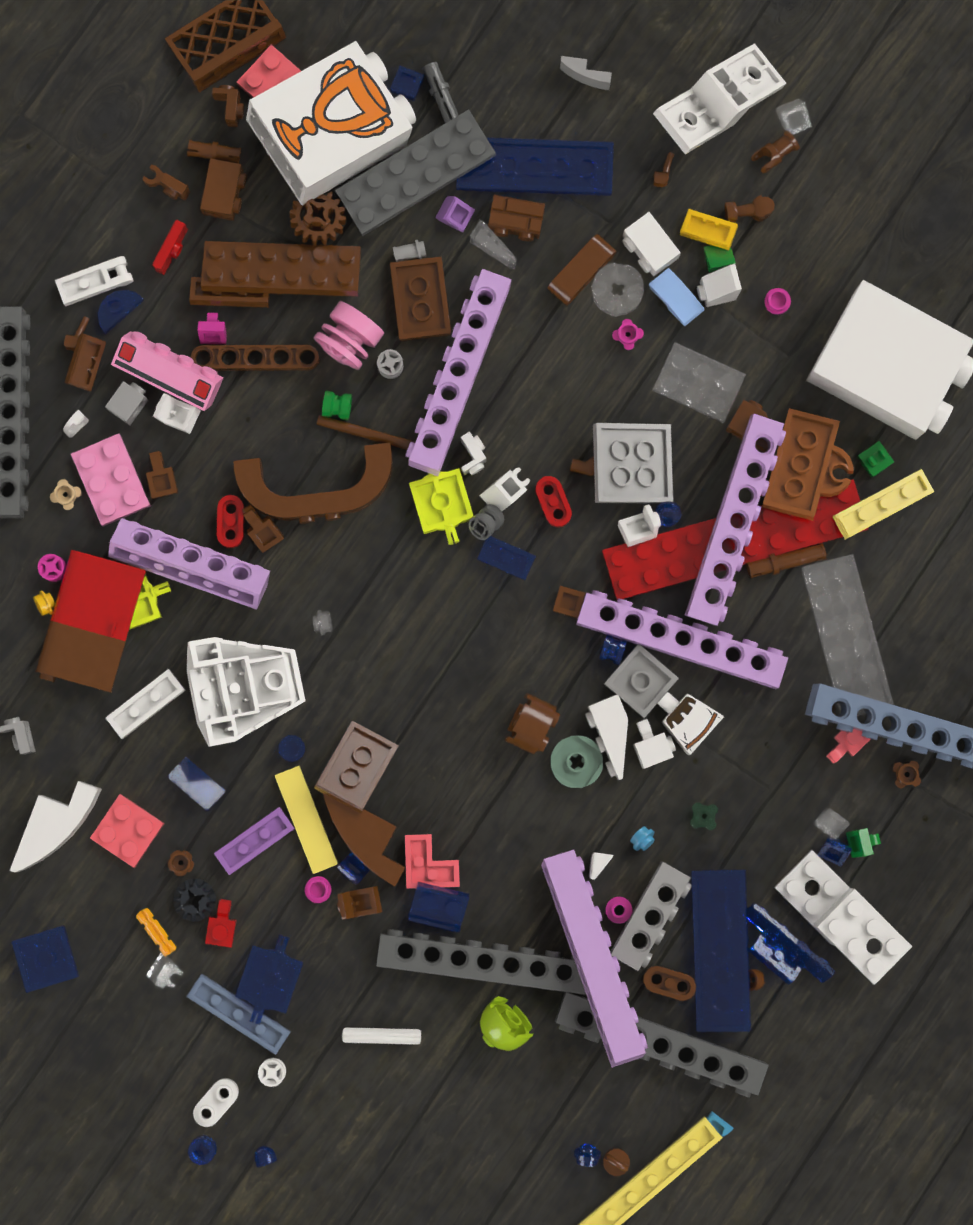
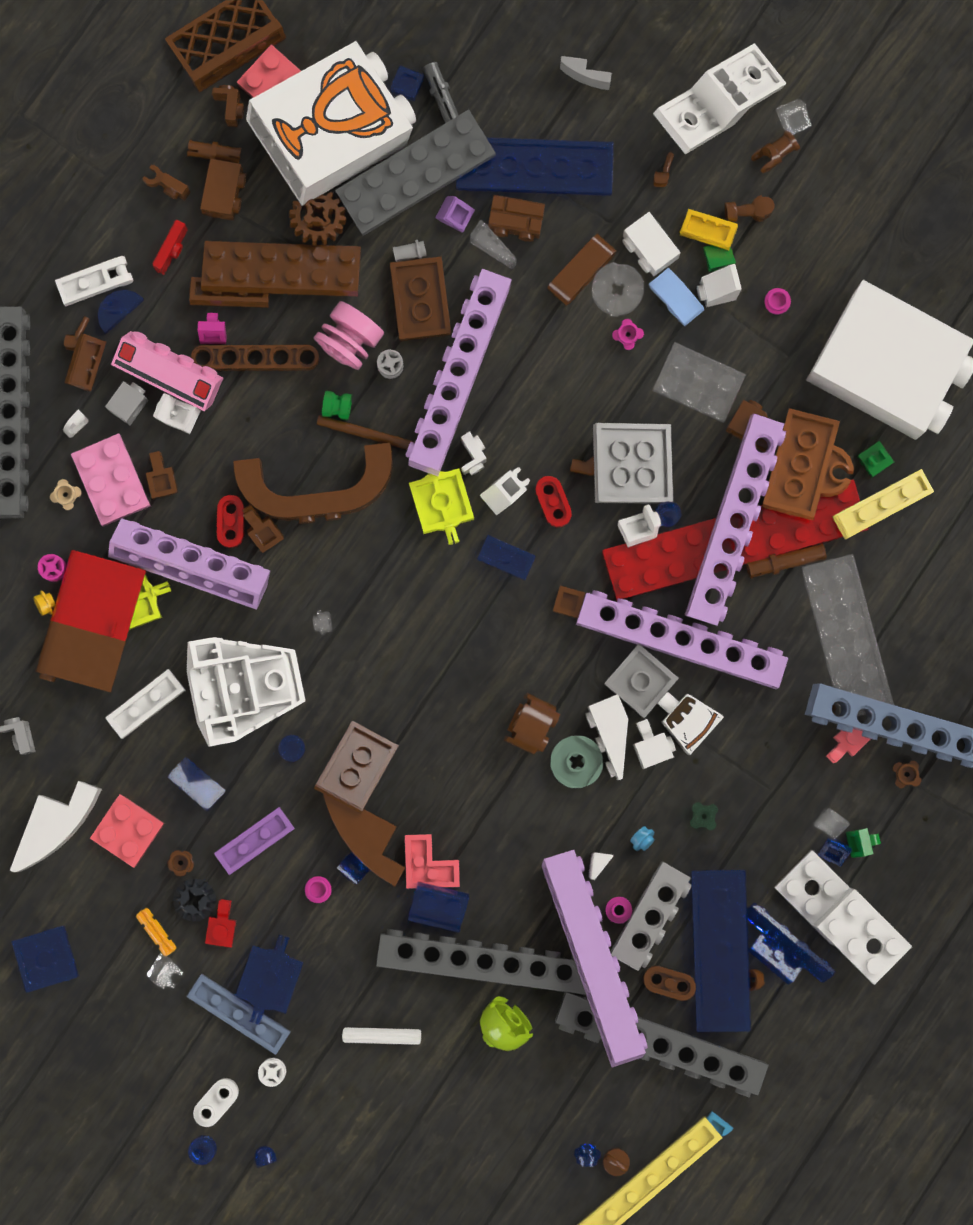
light yellow tile [275,766,338,874] -> none
reddish brown bracket [337,886,382,920] -> none
dark grey wheel [468,504,505,540] -> none
clear blue wheel [599,634,627,665] -> none

